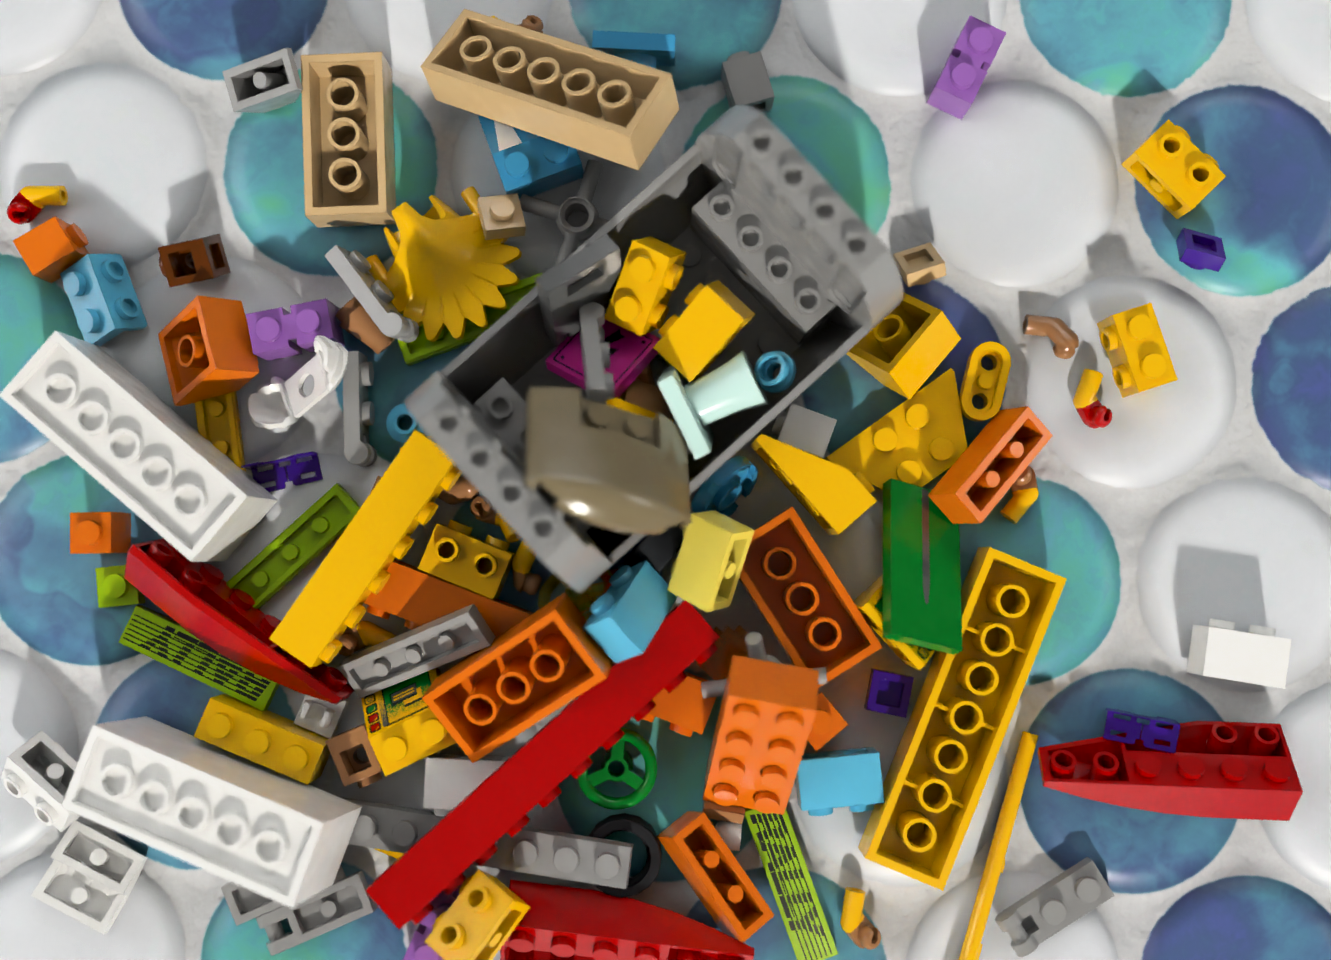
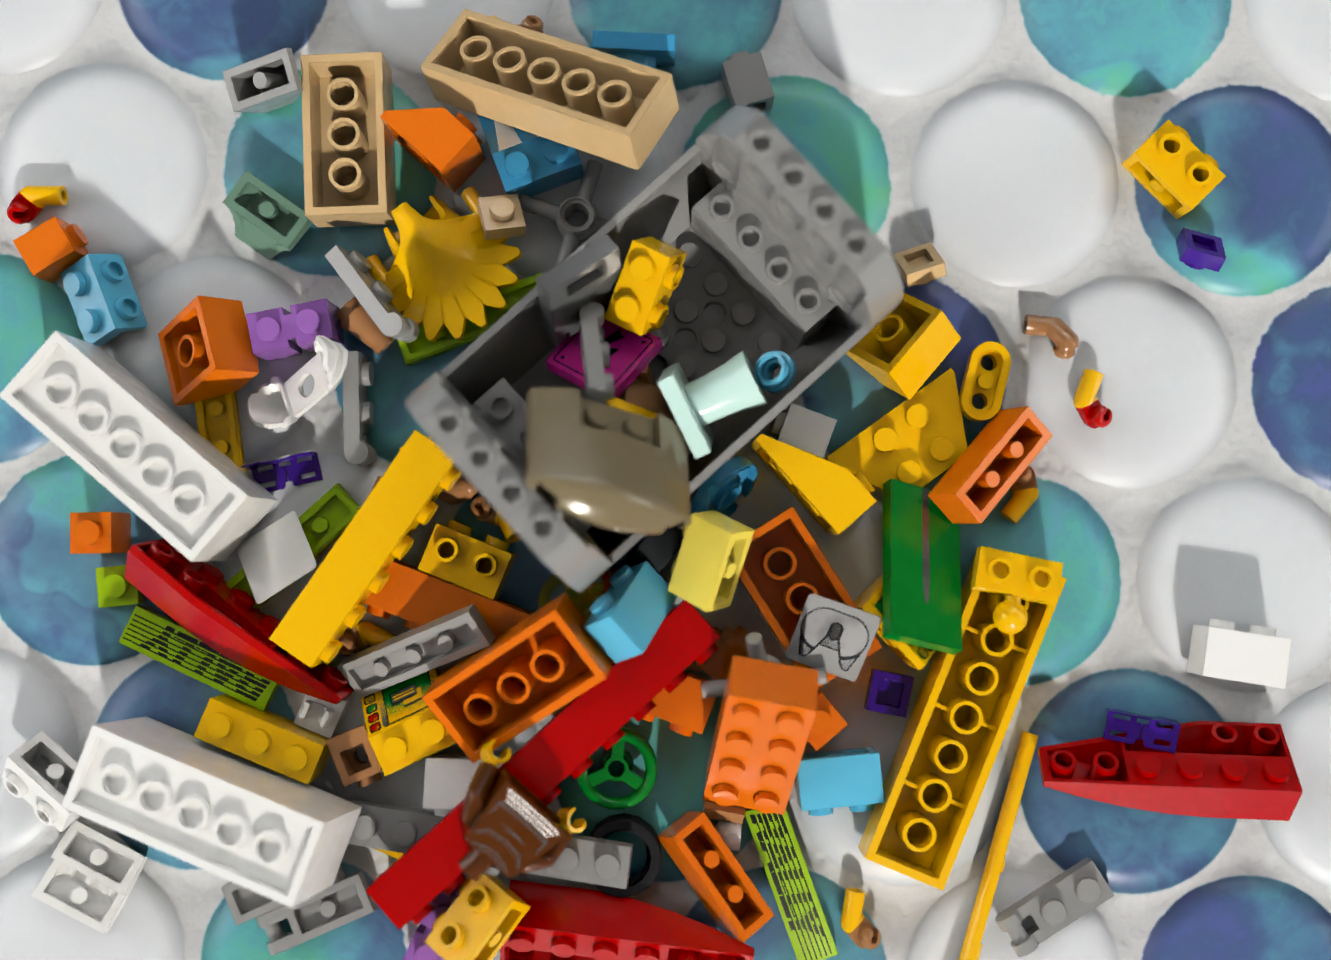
reddish brown brick [158,234,231,287] -> none
medium azure plate [386,403,425,443] -> none
arm [512,540,542,595] -> none
yellow brick [653,280,755,382] -> none
medium lavender piece [926,16,1006,120] -> none
yellow brick [1097,303,1178,398] -> none
none -> sand green slope [223,170,312,261]
none -> white sticker [236,511,317,604]
none -> orange slope [380,107,486,193]
none -> reddish brown torso [459,739,587,881]
none -> sticker [785,593,881,681]
none -> yellow plate [970,546,1063,634]

